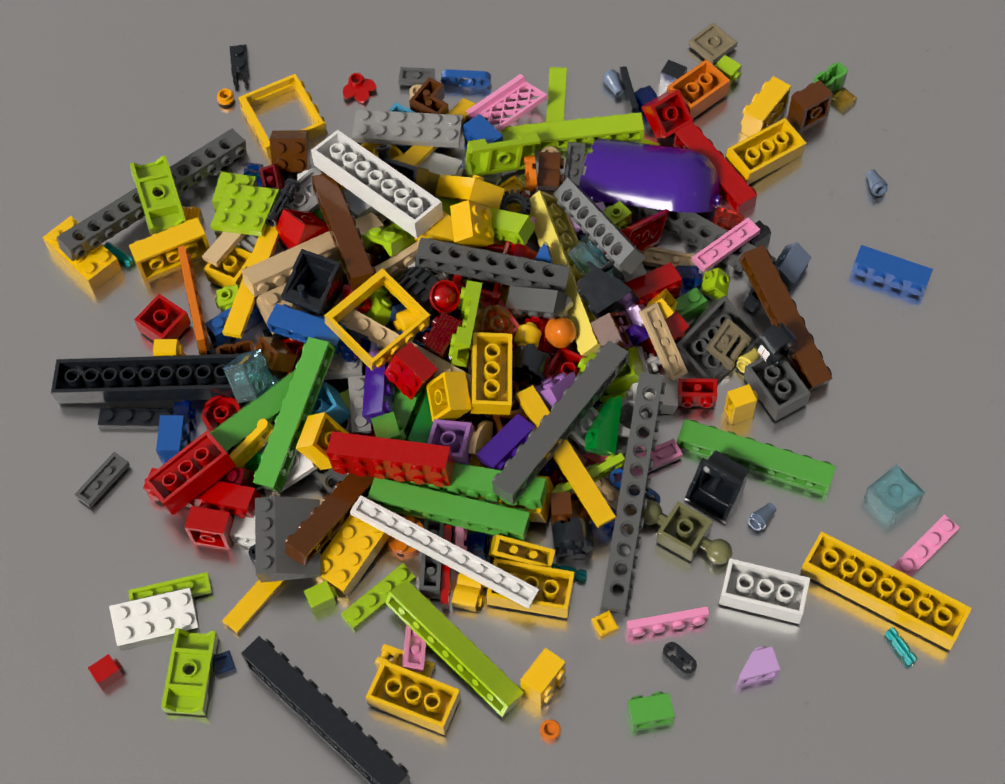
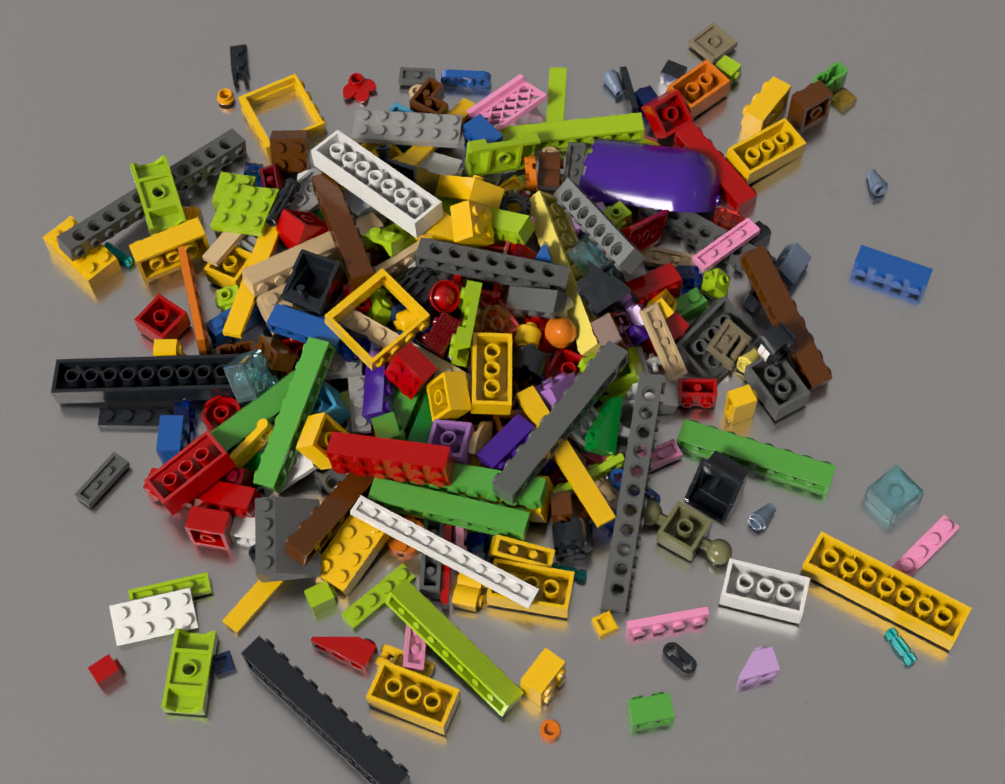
none -> red slope [311,637,378,673]

